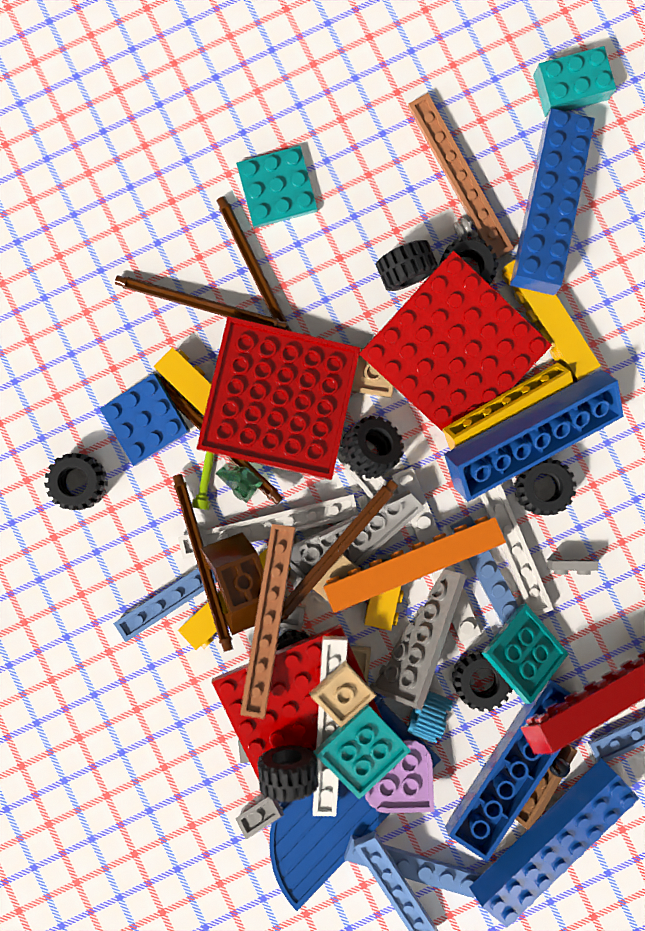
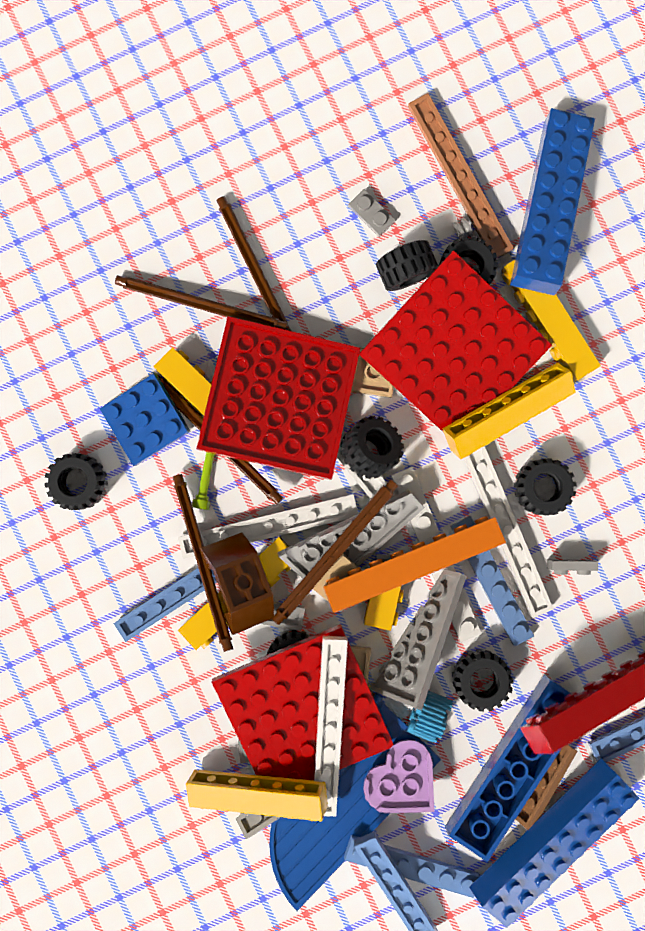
clear green wing [215,467,263,503] -> none
teal plate [236,146,318,229] -> none
nougat plate [240,524,296,719] -> none
black tyre [257,745,319,802] -> none
tan tile [309,661,376,727] -> none
teal plate [313,704,411,800] -> none
blue brick [444,370,624,502] -> none
teal plate [482,604,569,704] -> none
teal brick [533,46,616,117] -> none
black hinge [549,758,570,778] -> none
none -> yellow brick [186,769,328,821]
none -> light grey plate [348,189,395,237]

